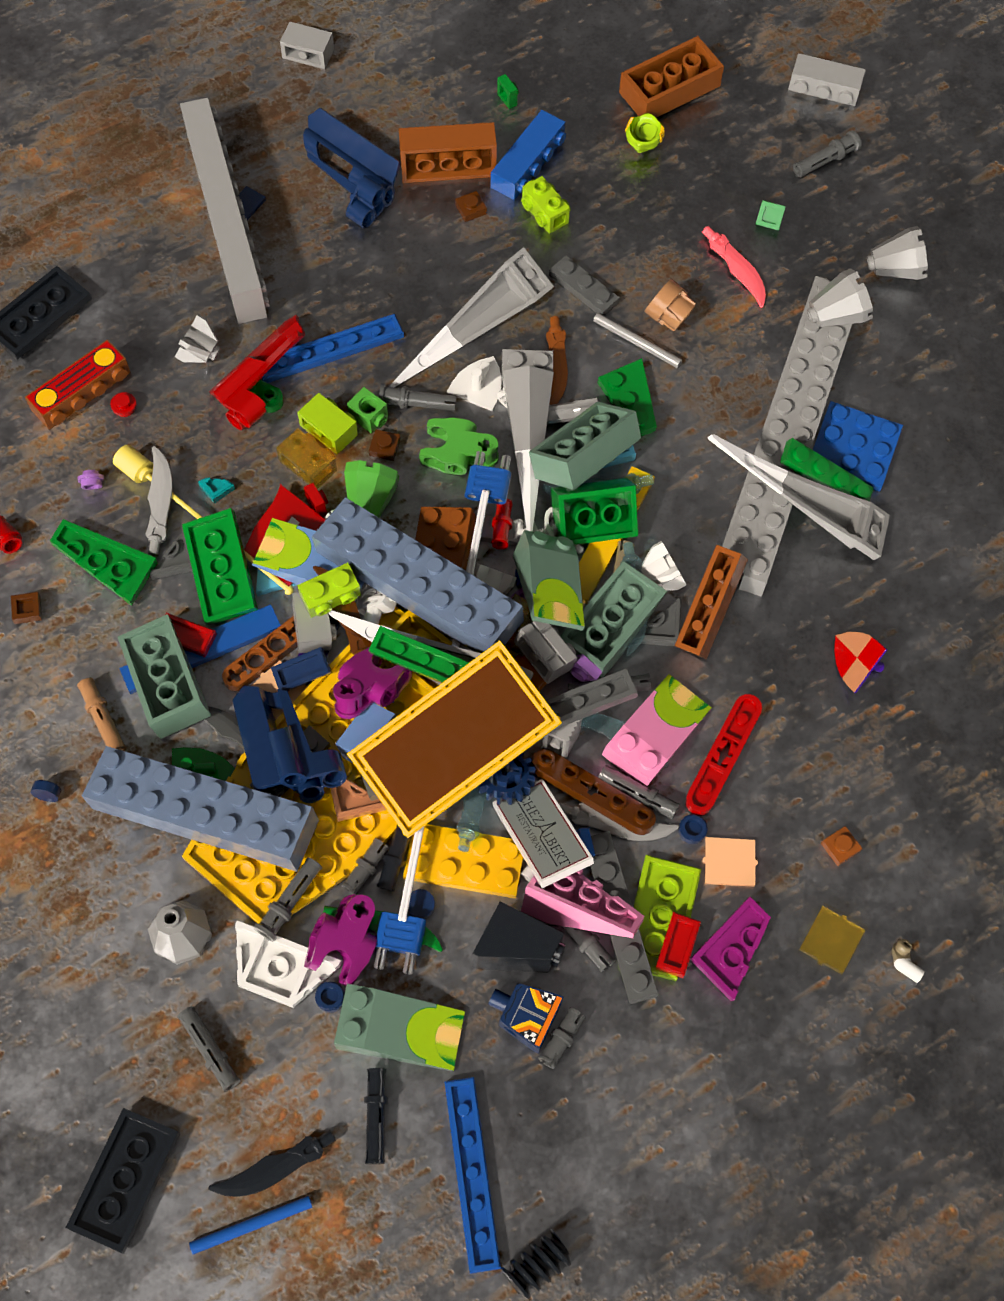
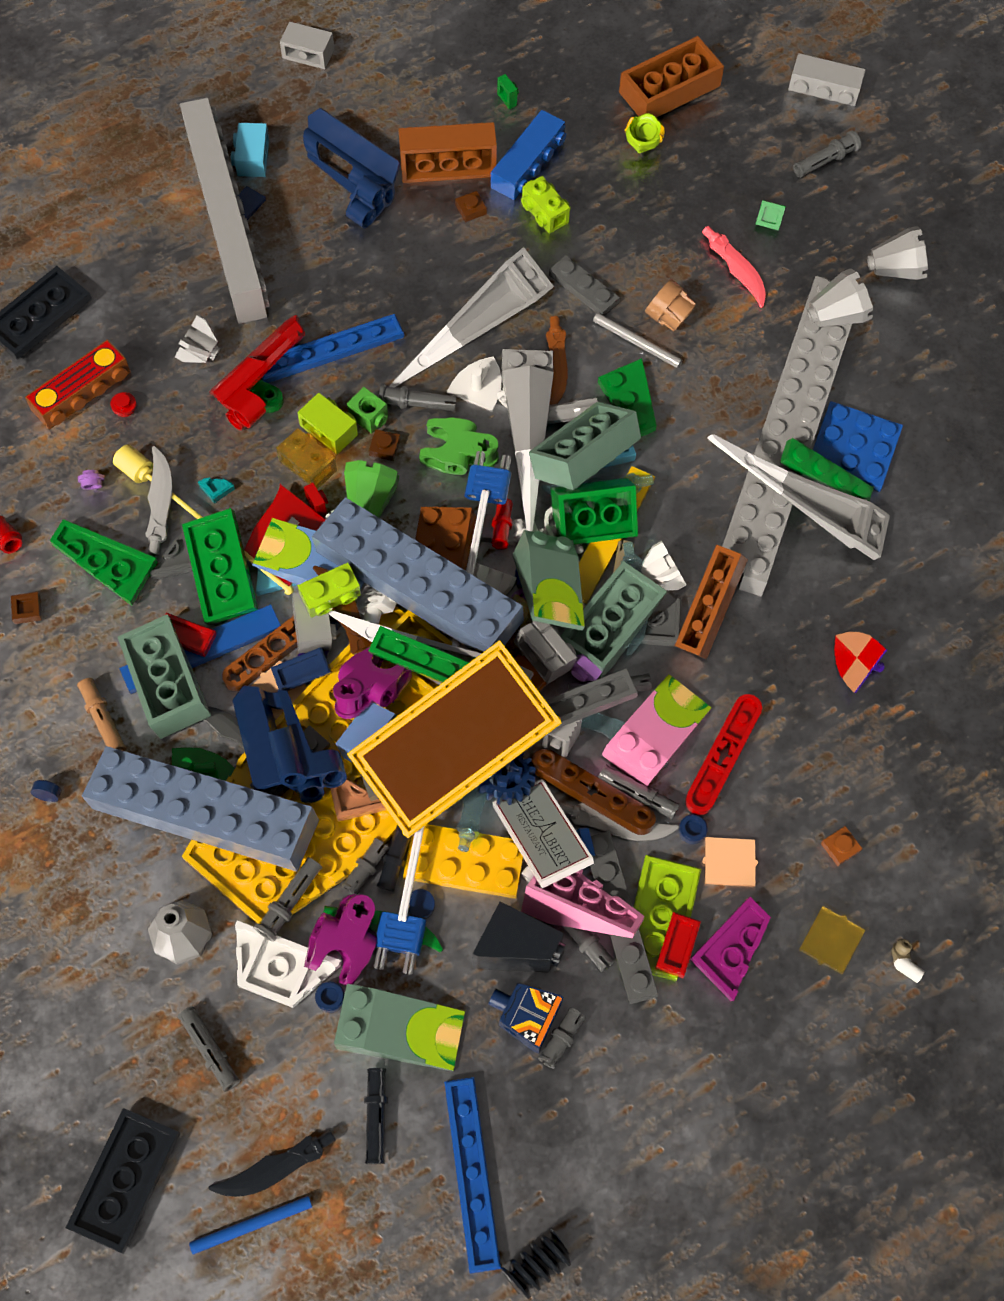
none -> medium azure brick [231,123,269,177]

